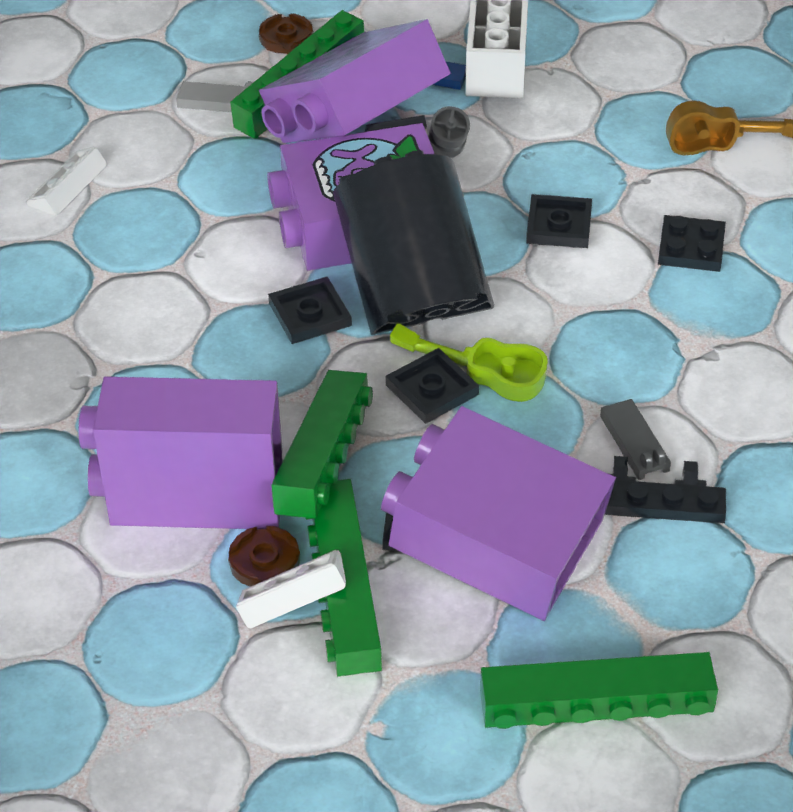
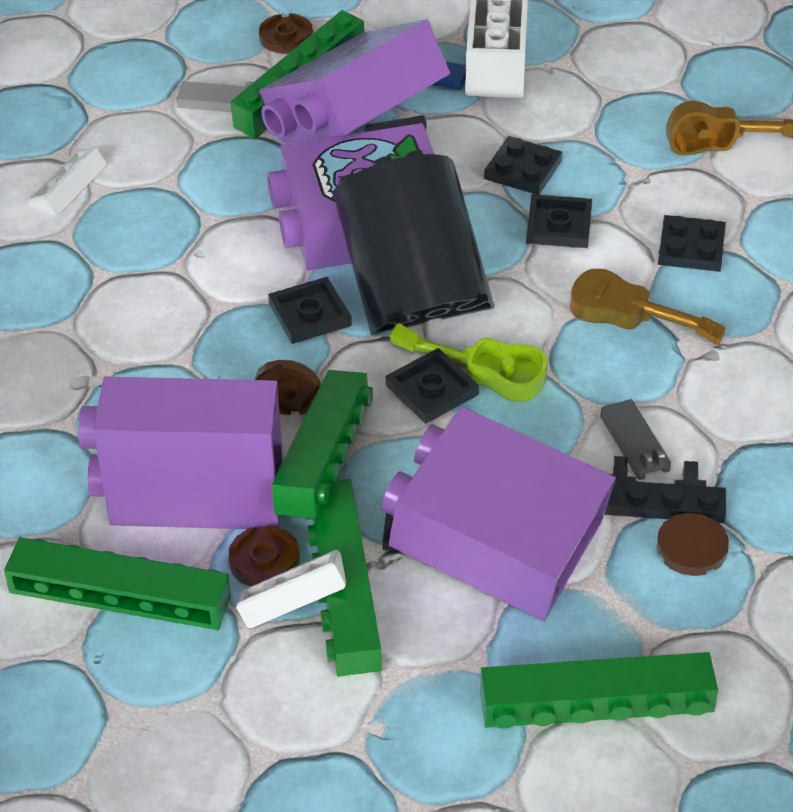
dark grey wheel [428,106,470,158] -> none
none -> green brick [4,537,231,631]
none -> reddish brown tile [254,360,321,415]
none -> black plate [484,136,563,195]
none -> pearl gold piece [570,268,726,345]
none -> reddish brown tile [656,513,729,576]

